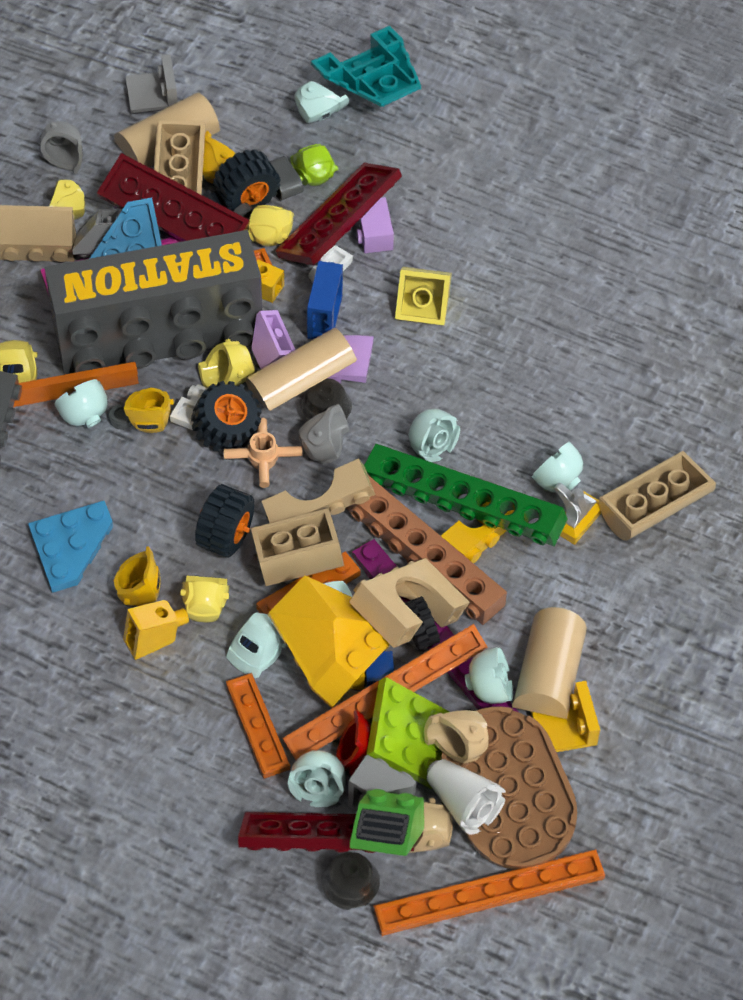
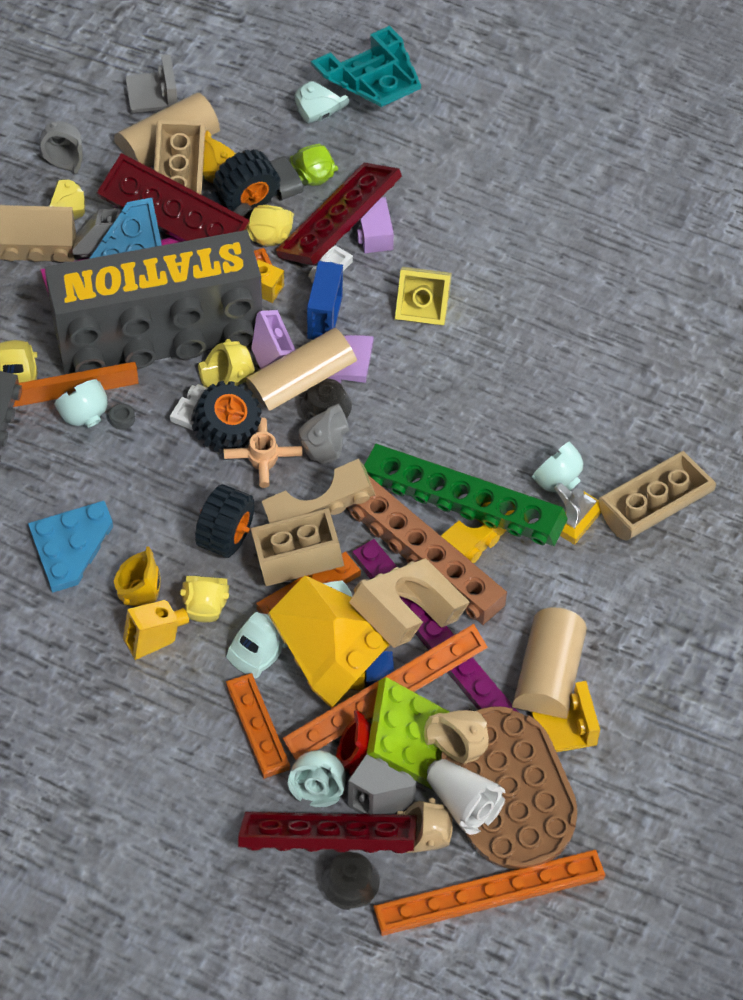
yellow helmet [124,387,174,433] -> none
bright green slope [350,789,424,856] -> none
black tyre [405,596,440,650] -> none
light aqua cylinder [408,409,460,462] -> none
light aqua cylinder [465,647,513,704] -> none

